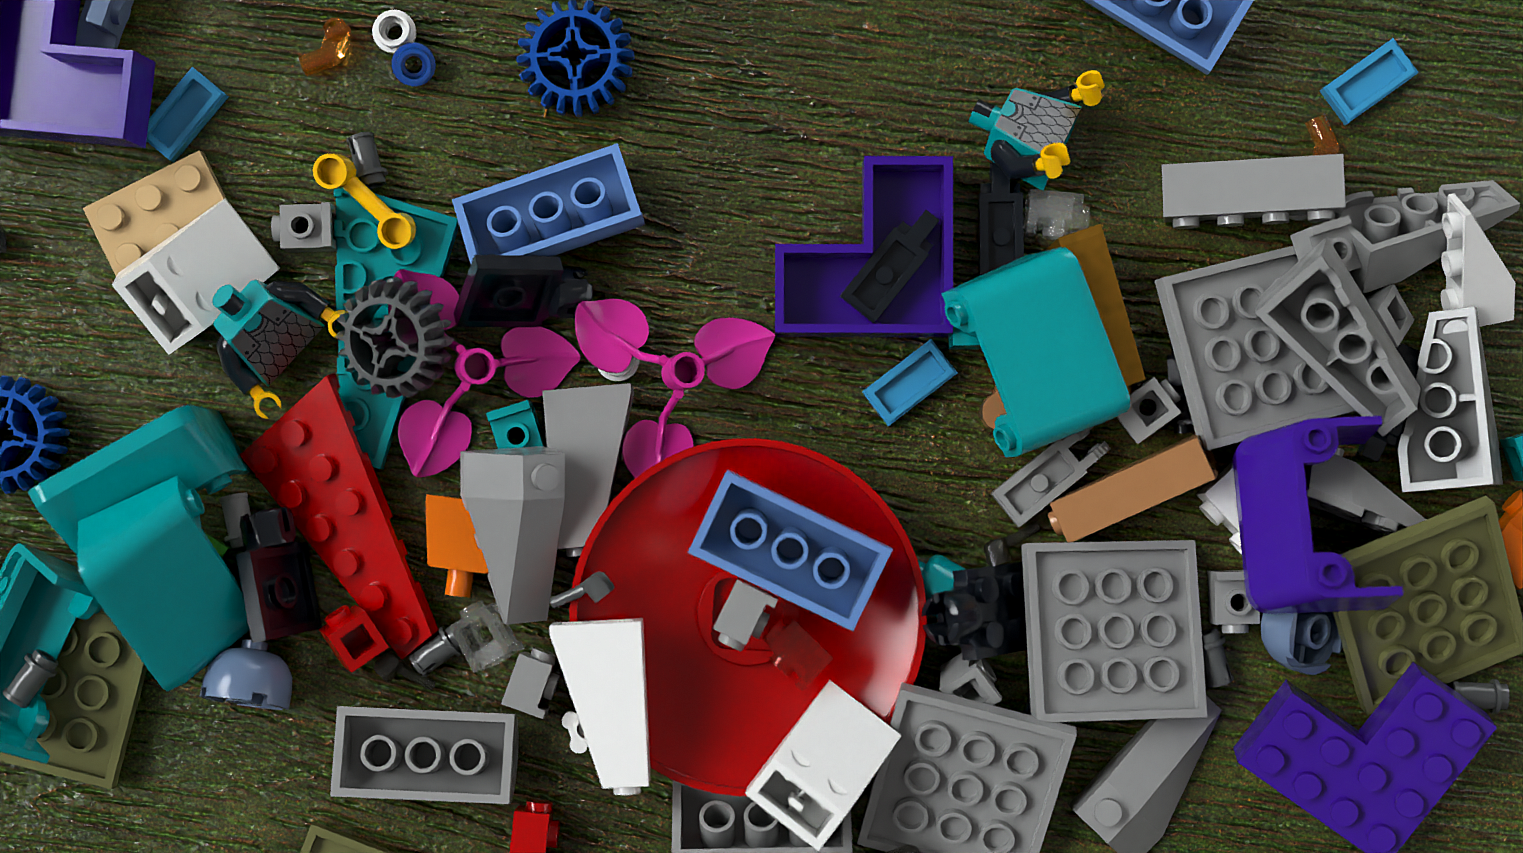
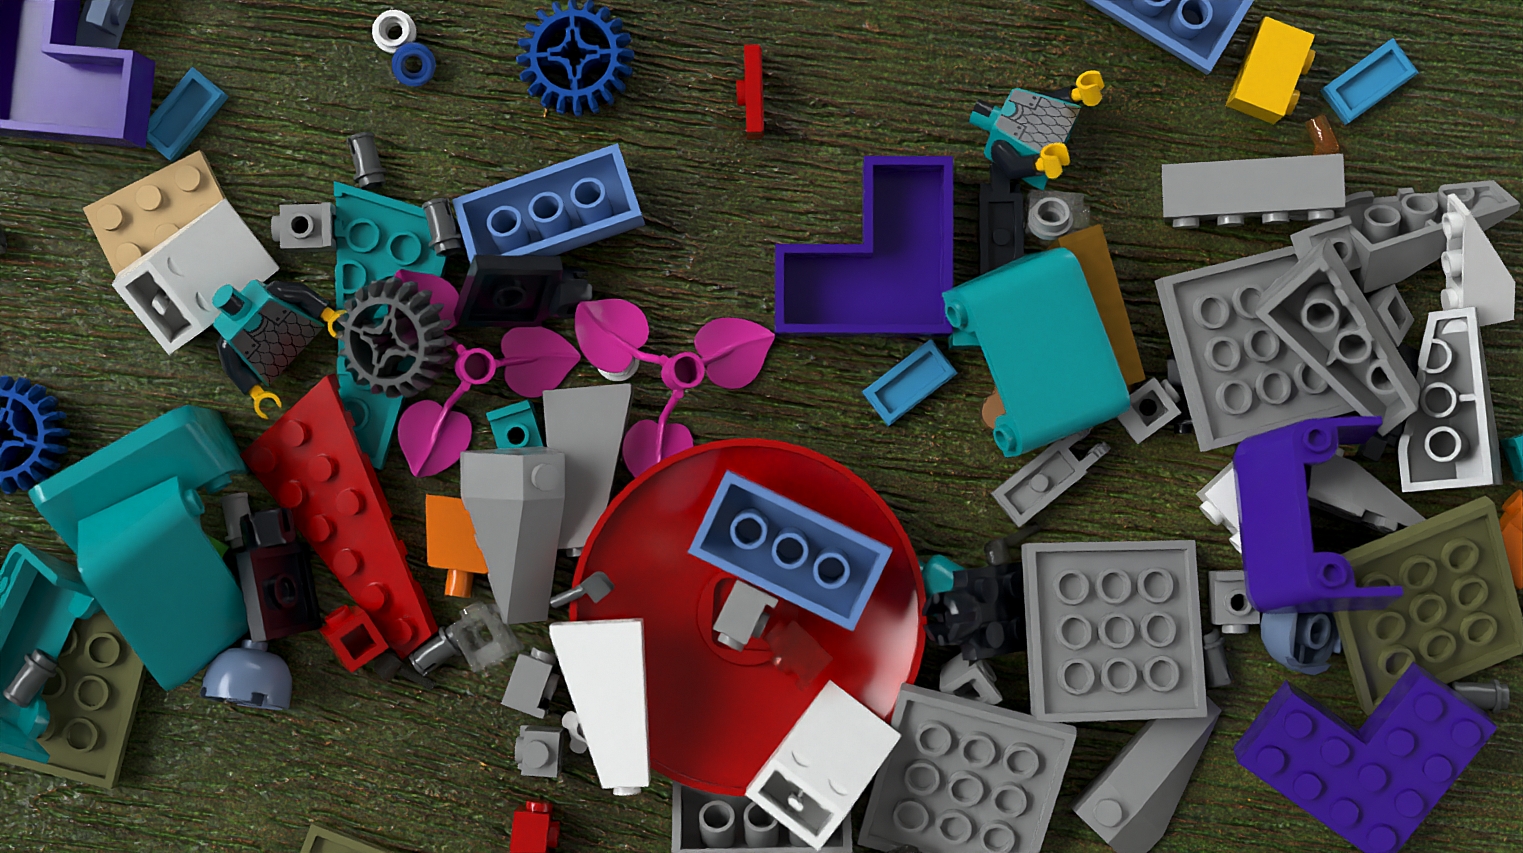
clear orange arm [299,17,352,77] -> none
yellow bar [313,153,416,249] -> none
light grey brick [330,706,519,804] -> none
black hinge [839,210,940,324] -> none
medium nougat slope [1048,433,1221,542] -> none
none -> dark grey pin [422,198,464,257]
none -> light grey brick [515,725,565,777]
none -> red plate [736,44,764,140]
none -> light grey plate [1028,197,1073,240]
none -> yellow brick [1225,16,1316,124]

